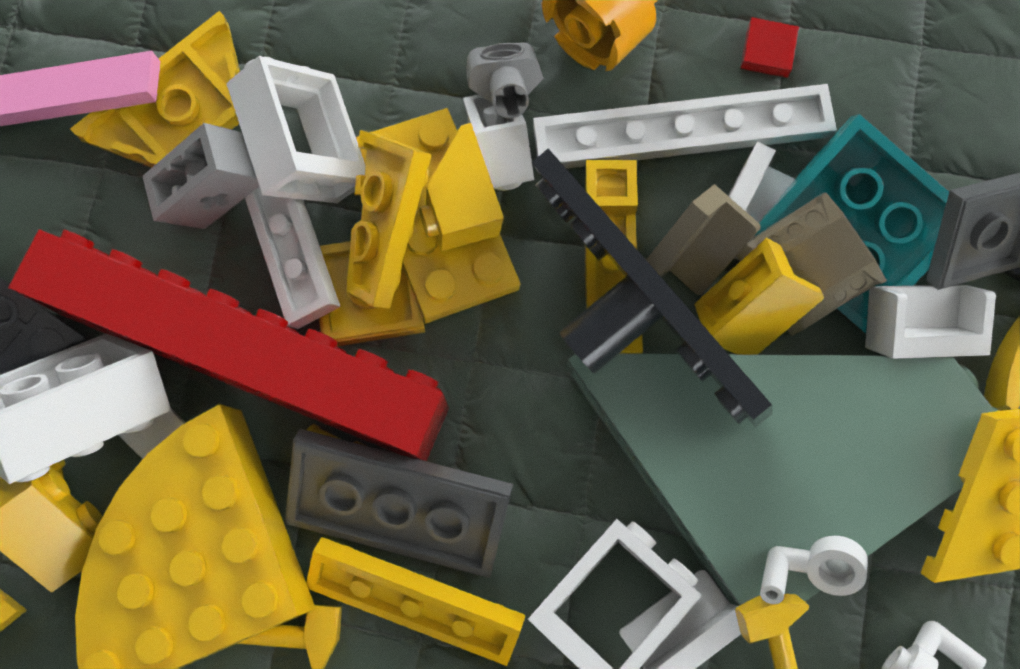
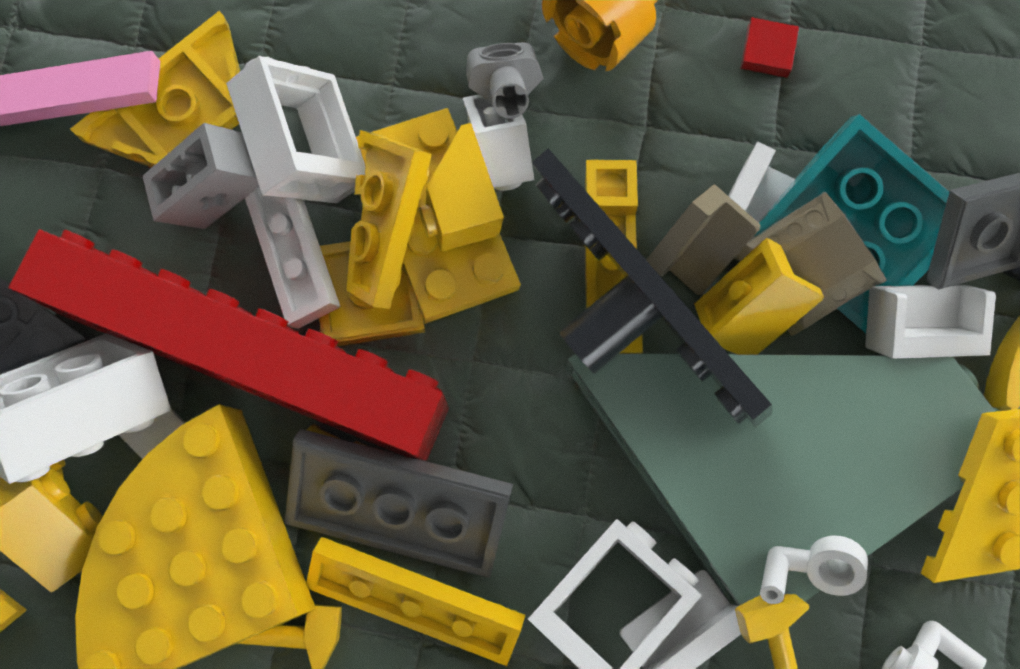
white plate [533,84,837,169] -> none

